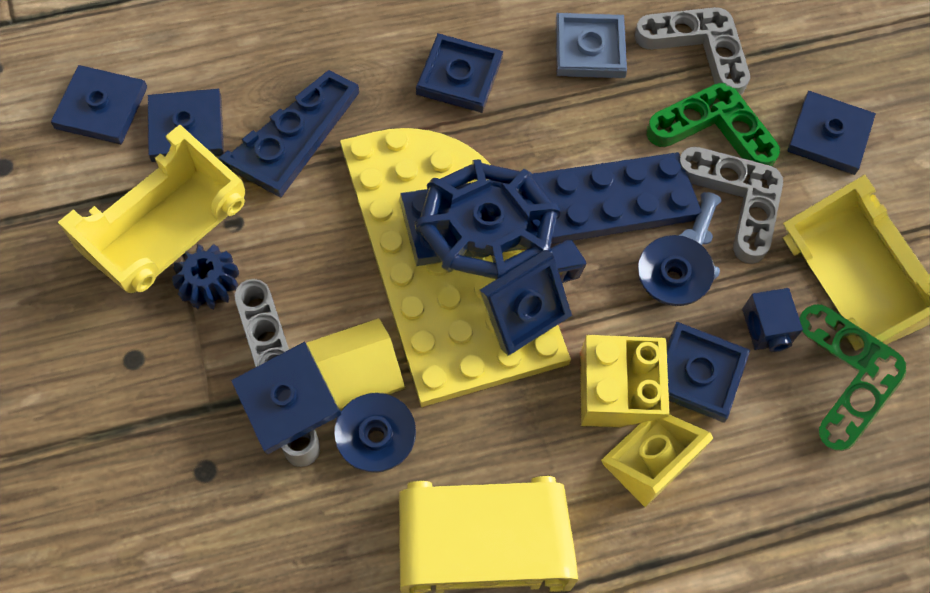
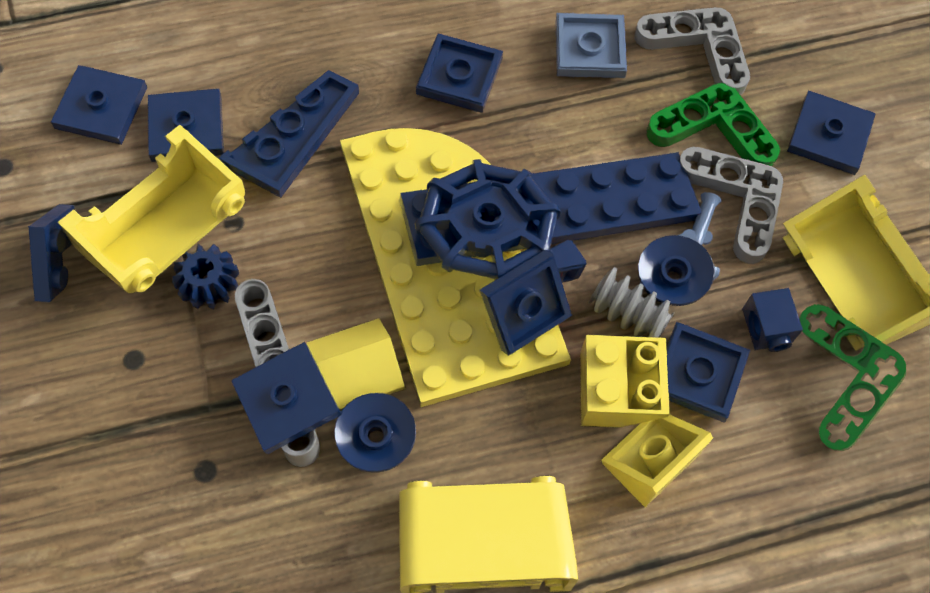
none -> dark blue plate [28,204,74,302]
none -> light grey piece [588,267,675,338]

